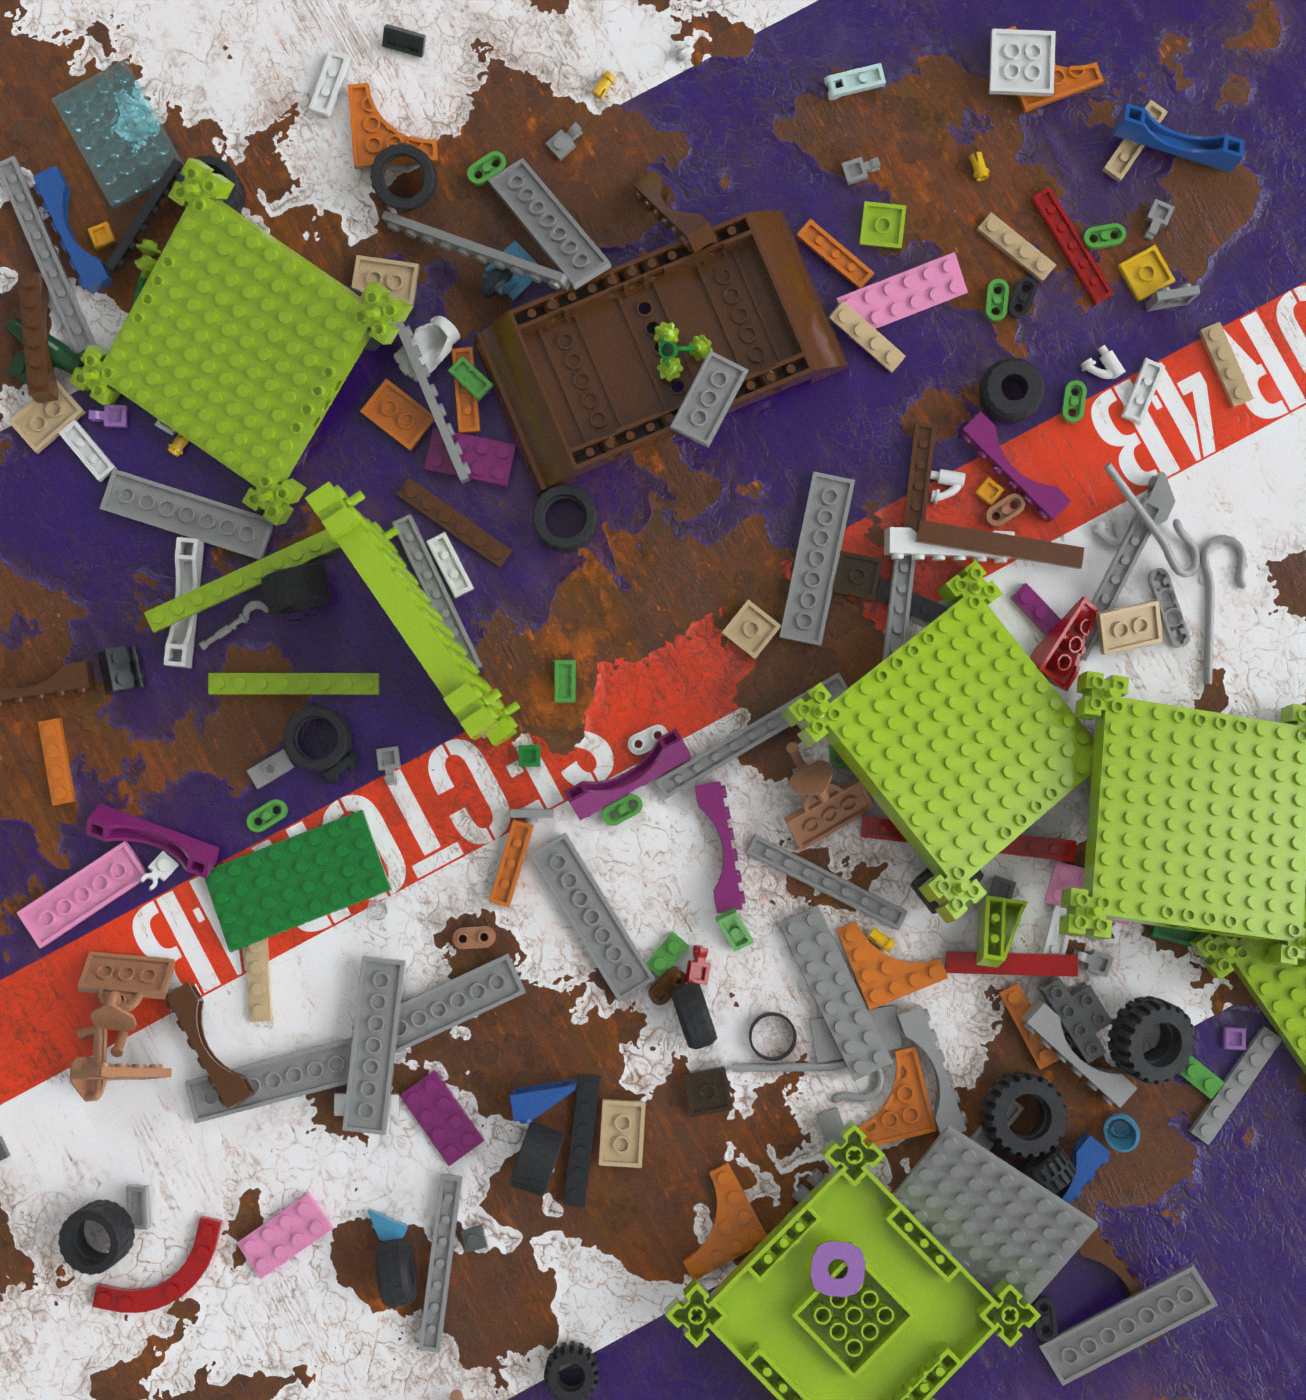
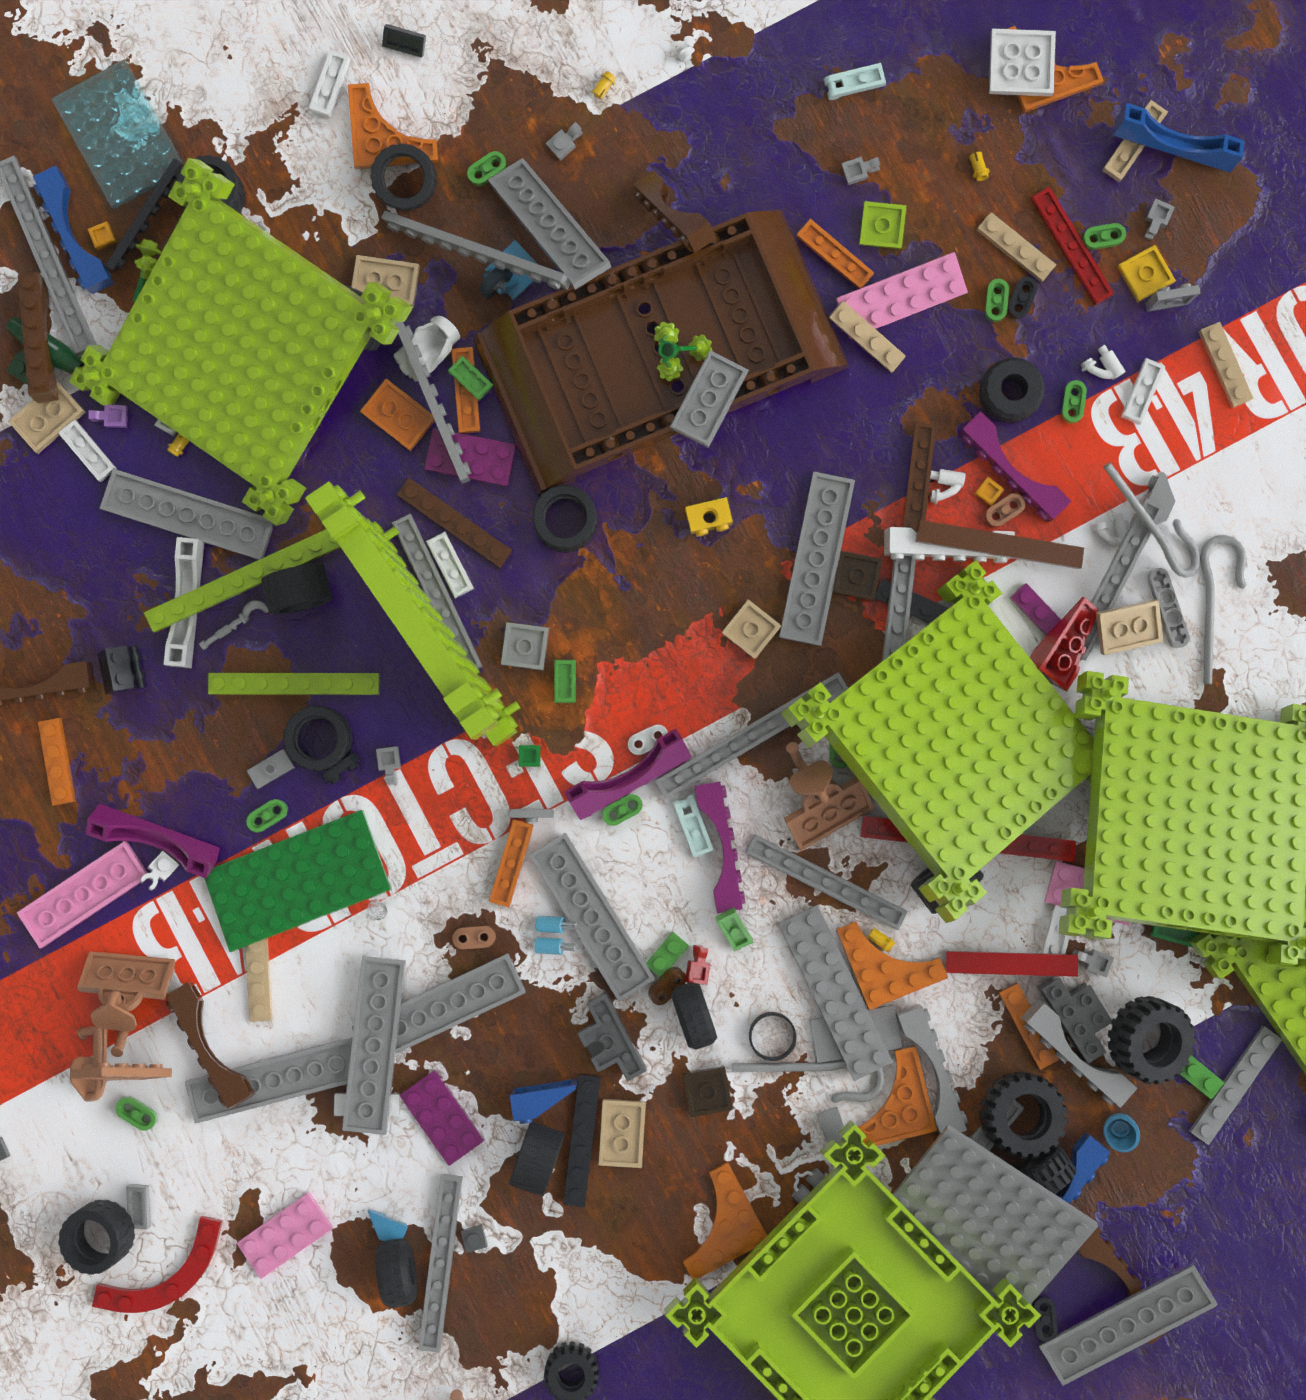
medium lavender piece [810,1240,866,1297] -> none
lime wedge [976,895,1028,968] -> none
dark grey plate [988,875,1016,899] -> none
medium lavender tile [1222,1027,1246,1050] -> none
none -> bright green plate [115,1096,158,1131]
none -> light grey plate [501,622,549,671]
none -> medium azure piece [527,916,577,955]
none -> dark grey piece [578,991,647,1082]
none -> light aqua plate [673,794,713,858]
none -> yellow brick [685,497,733,537]

